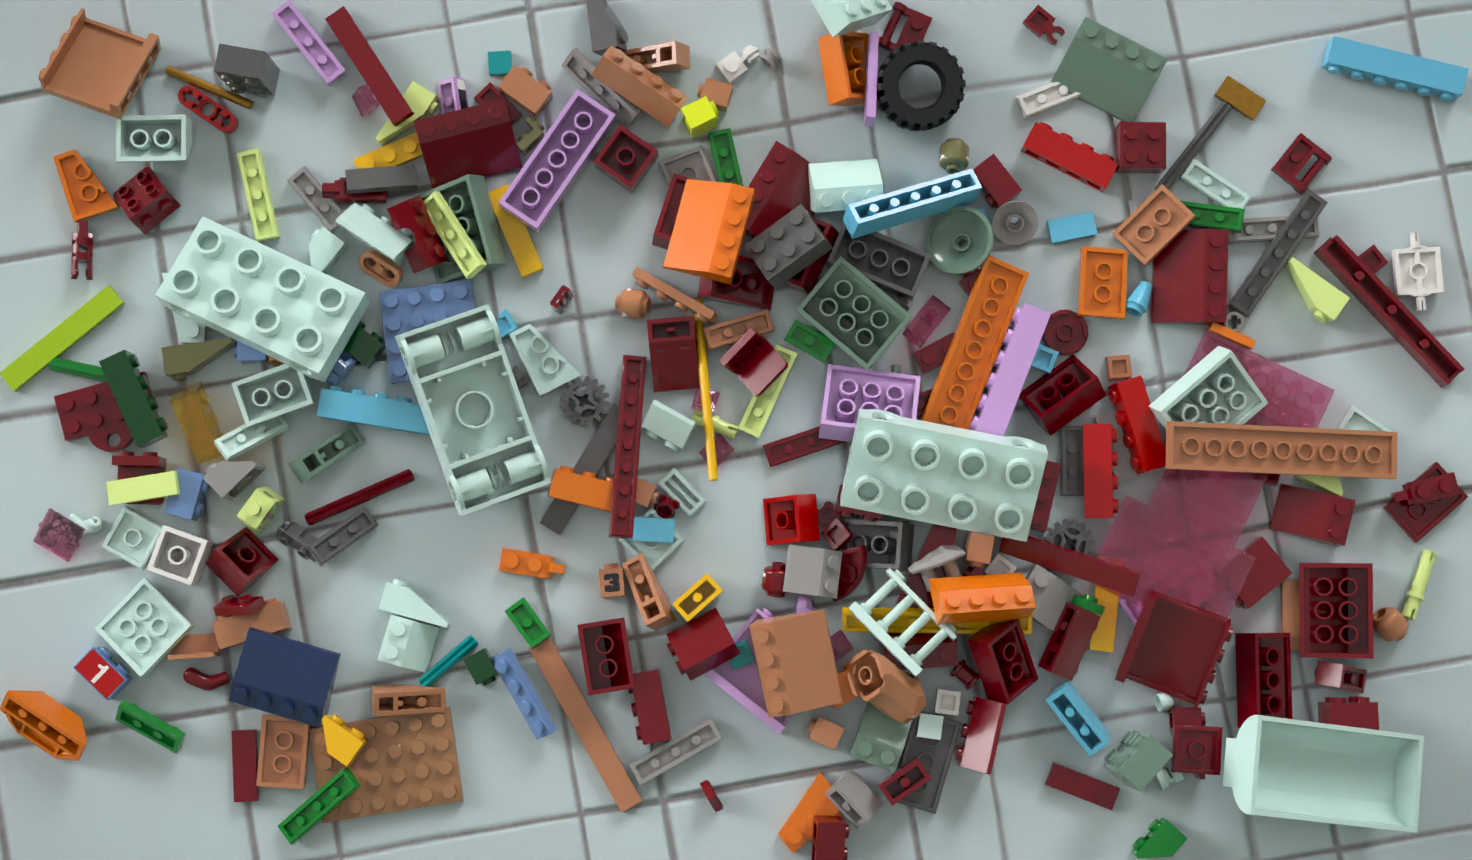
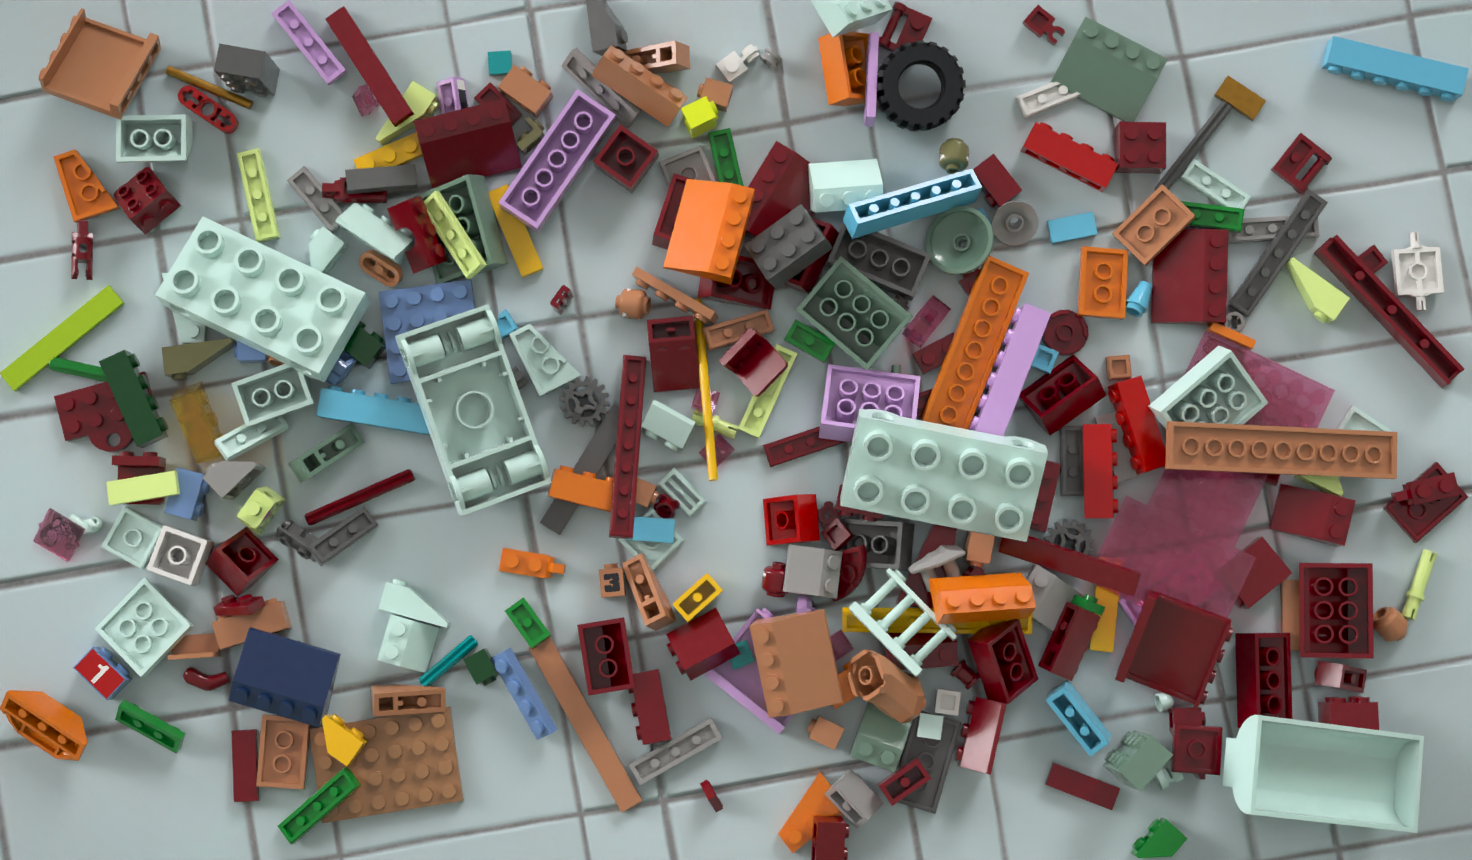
white plate [984,553,1017,575] -> none

